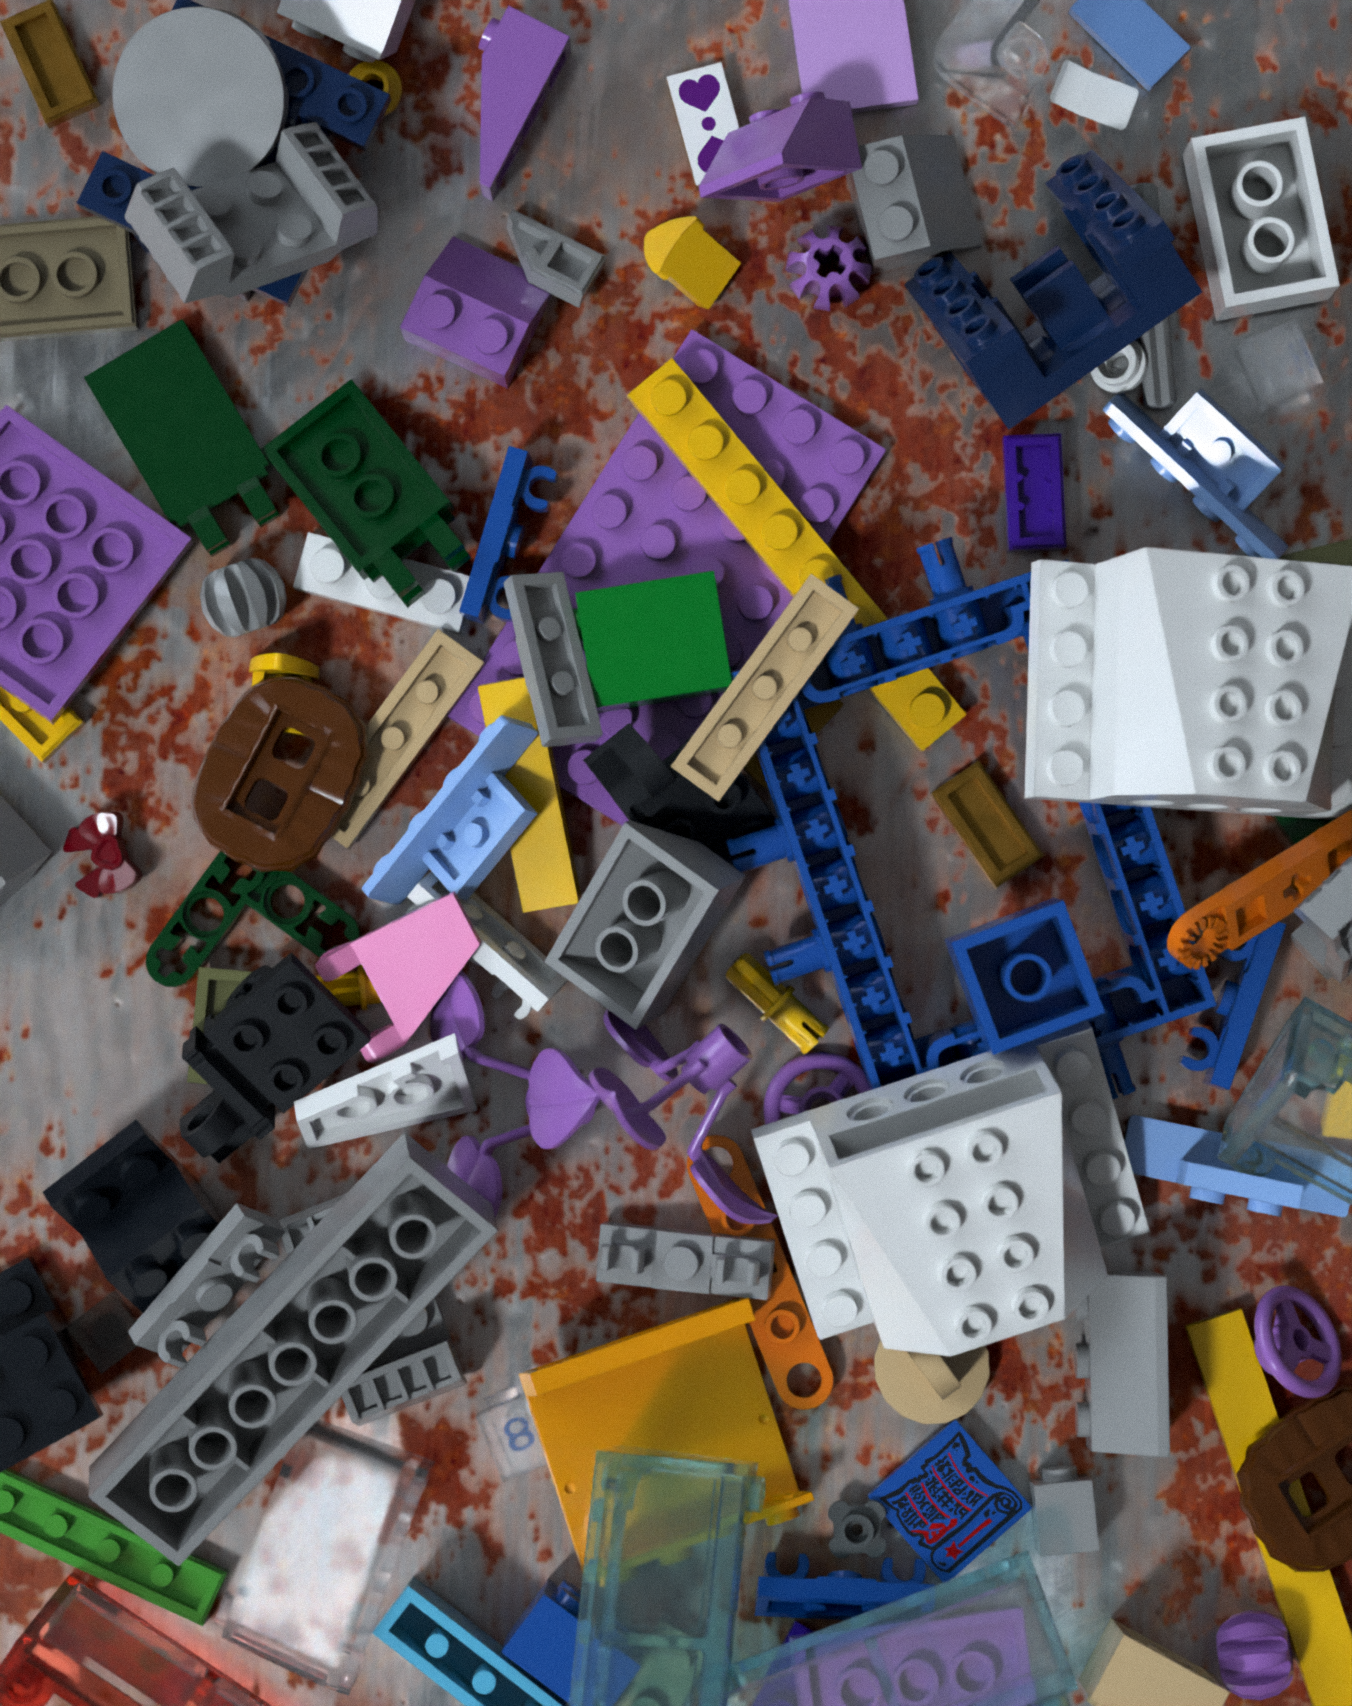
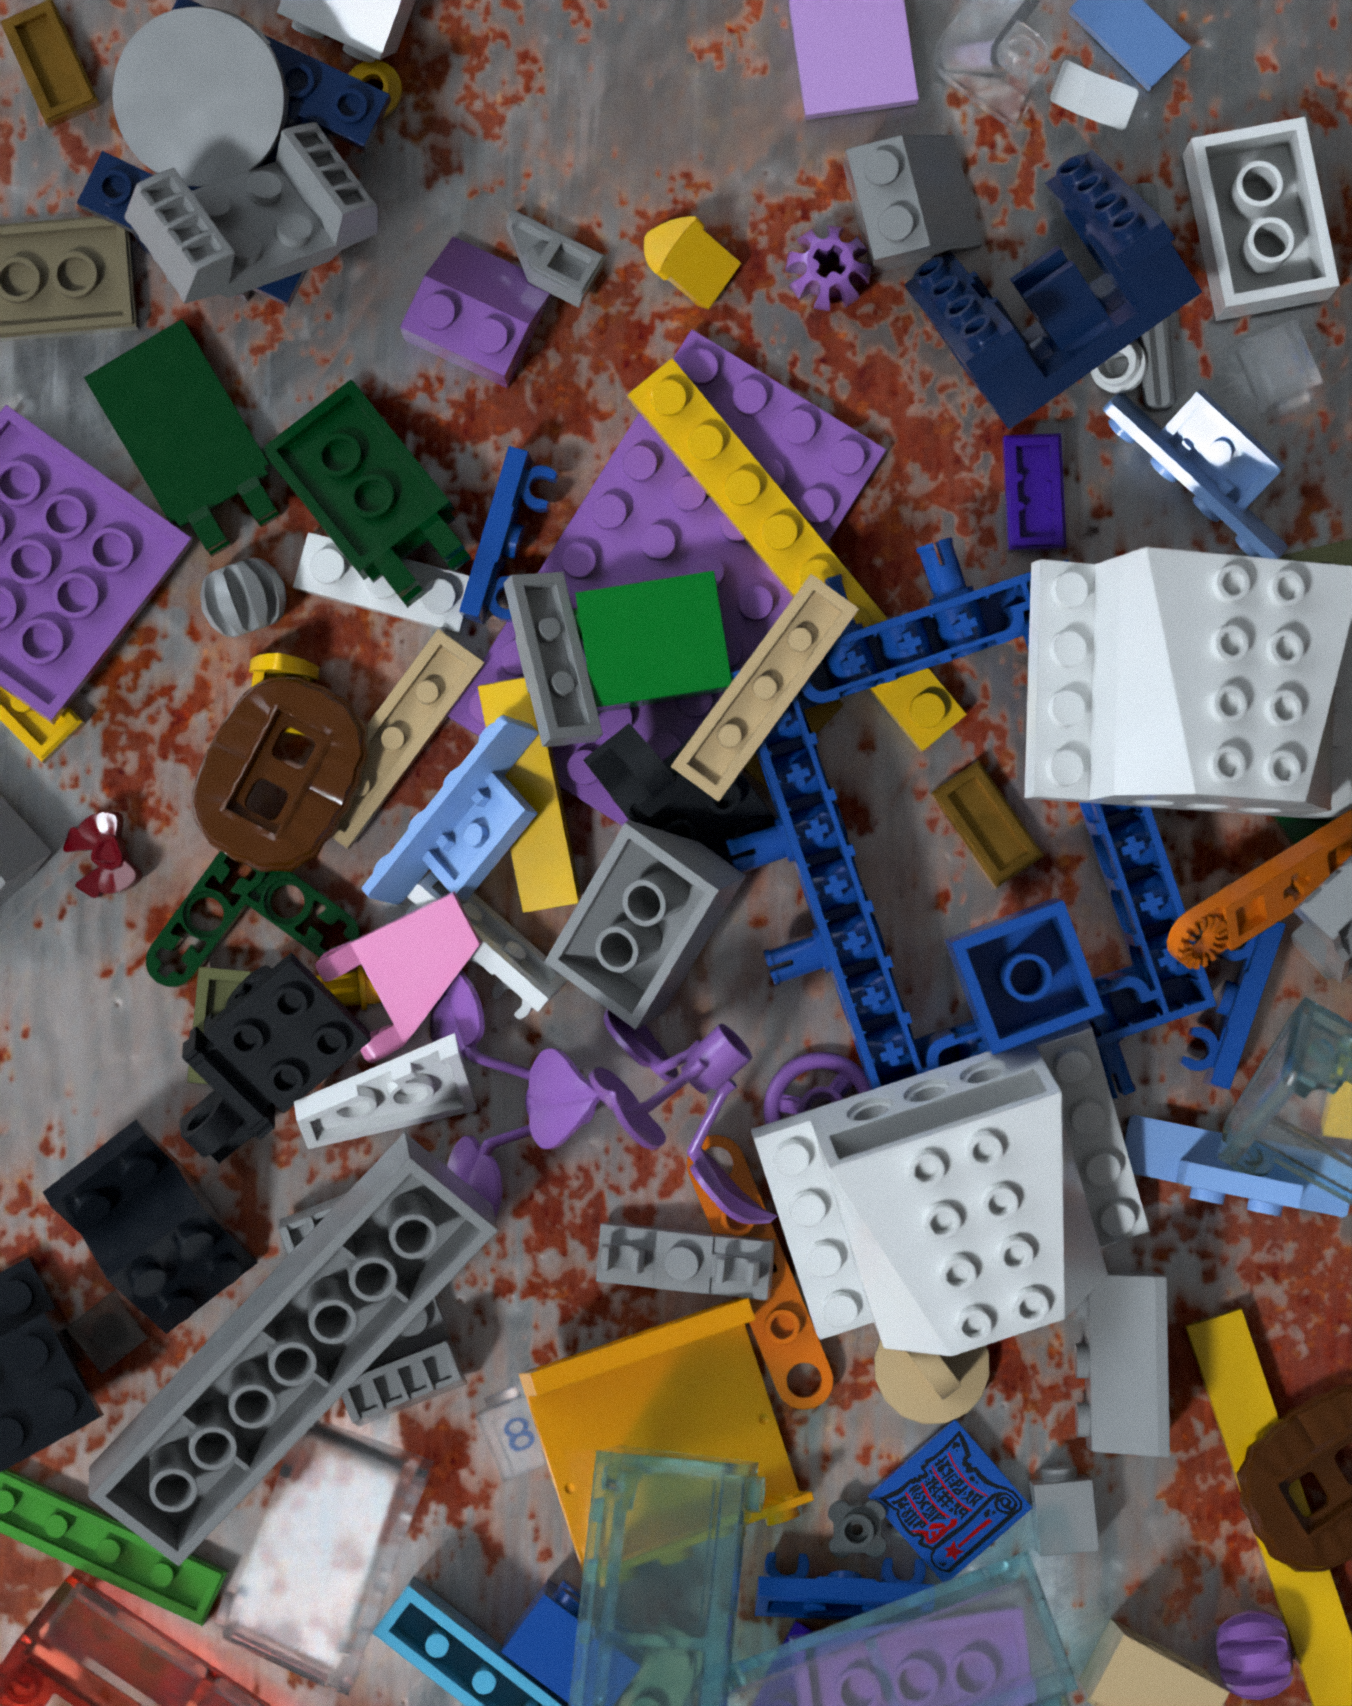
light grey plate [128,1203,285,1369] -> none
medium lavender slope [478,5,571,201] -> none
white tile [666,62,739,190] -> none
medium lavender slope [699,91,862,202] -> none
yellow axle [725,953,830,1055] -> none
medium lavender piece [1254,1286,1342,1398] -> none

